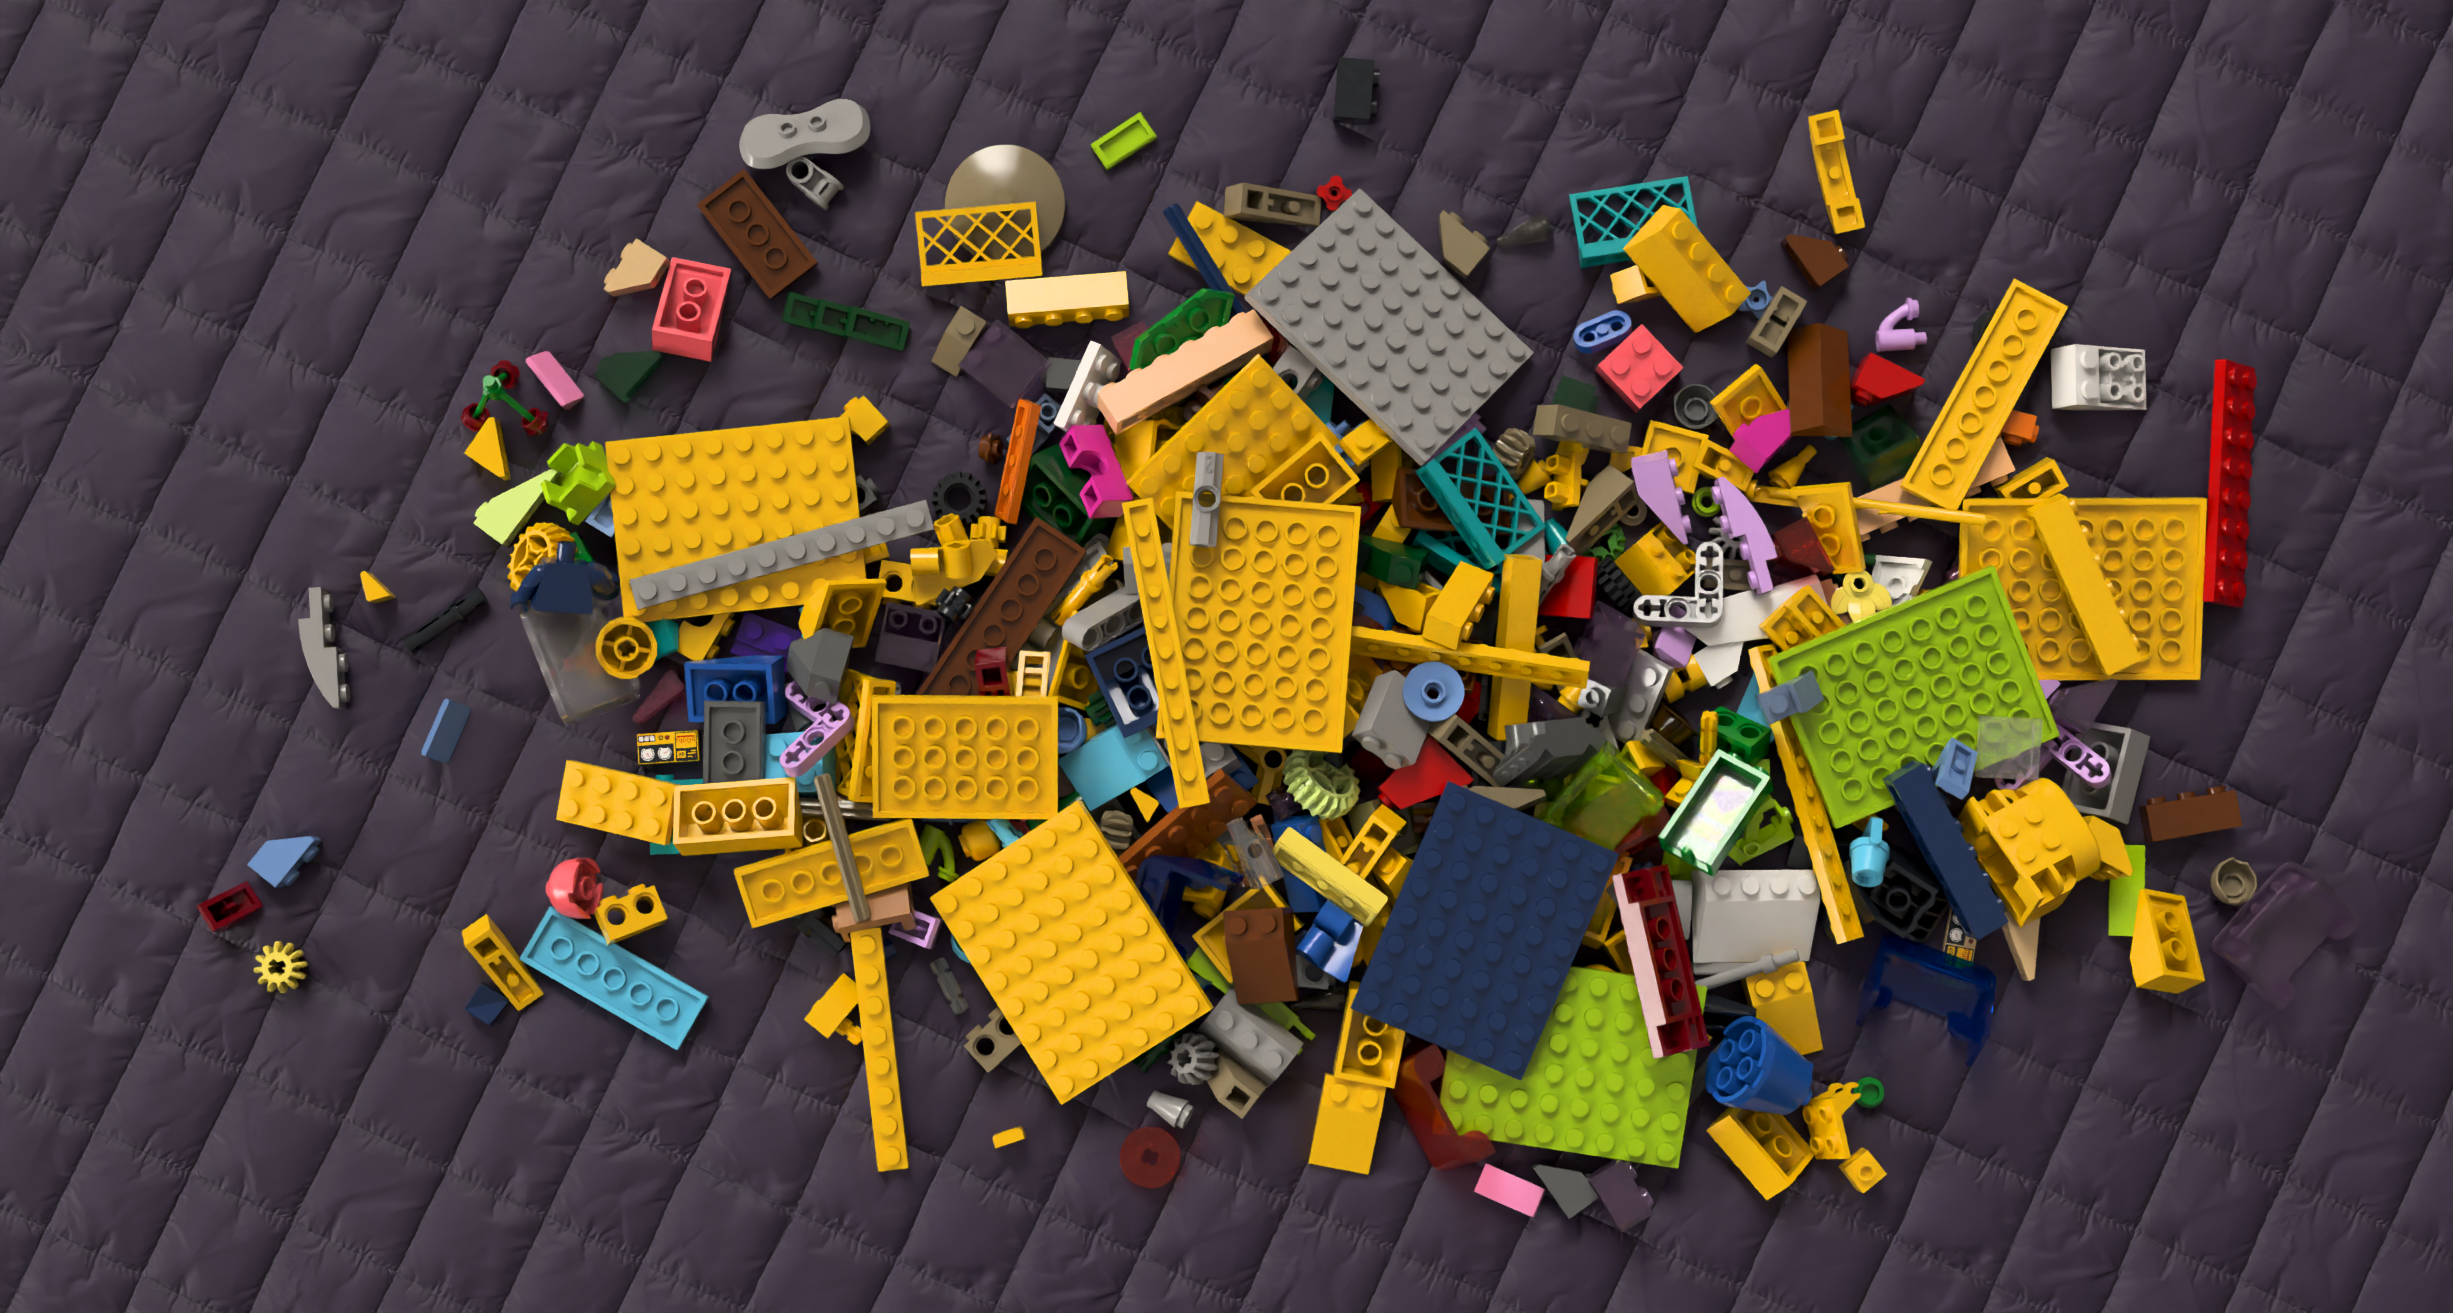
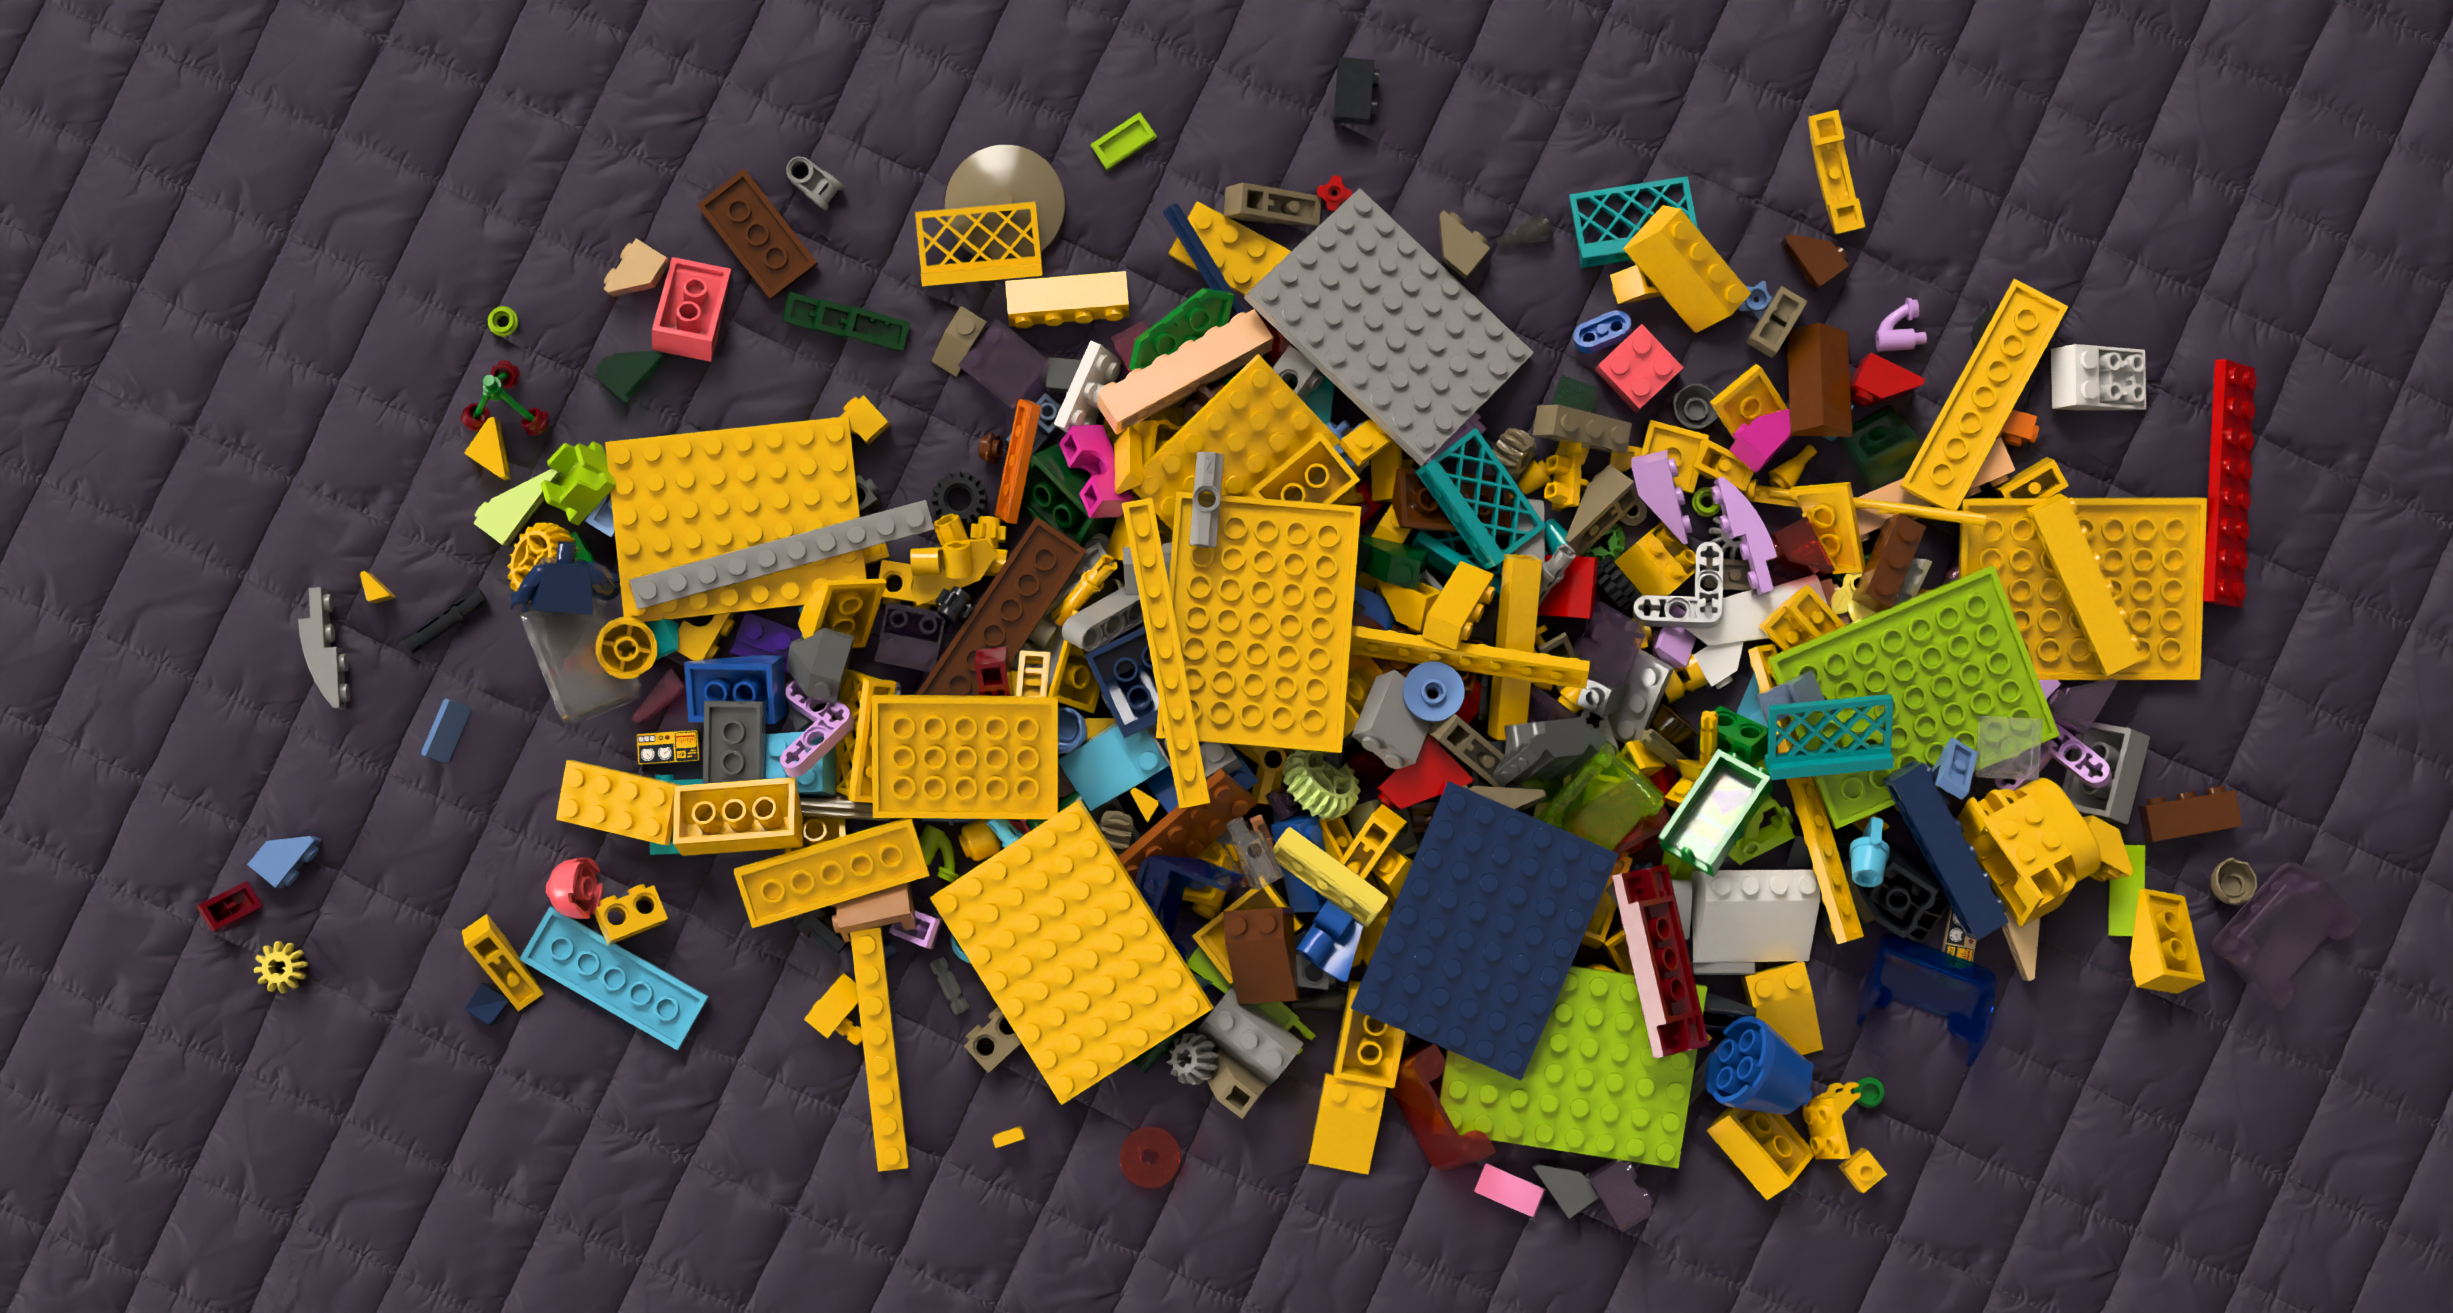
bright pink slope [525,351,584,410] -> none
light grey plate [739,99,871,169] -> none
dark tan axle [814,773,871,922] -> none
dark green gear [1085,689,1116,729] -> none
light grey cone [1147,1090,1194,1129] -> none
light grey bar [1695,949,1800,990] -> none
none -> lime plate [488,306,519,337]
none -> yellow slope [1114,426,1143,495]
none -> teal fence [1764,694,1894,780]
none -> reddish brown brick [1851,513,1926,613]

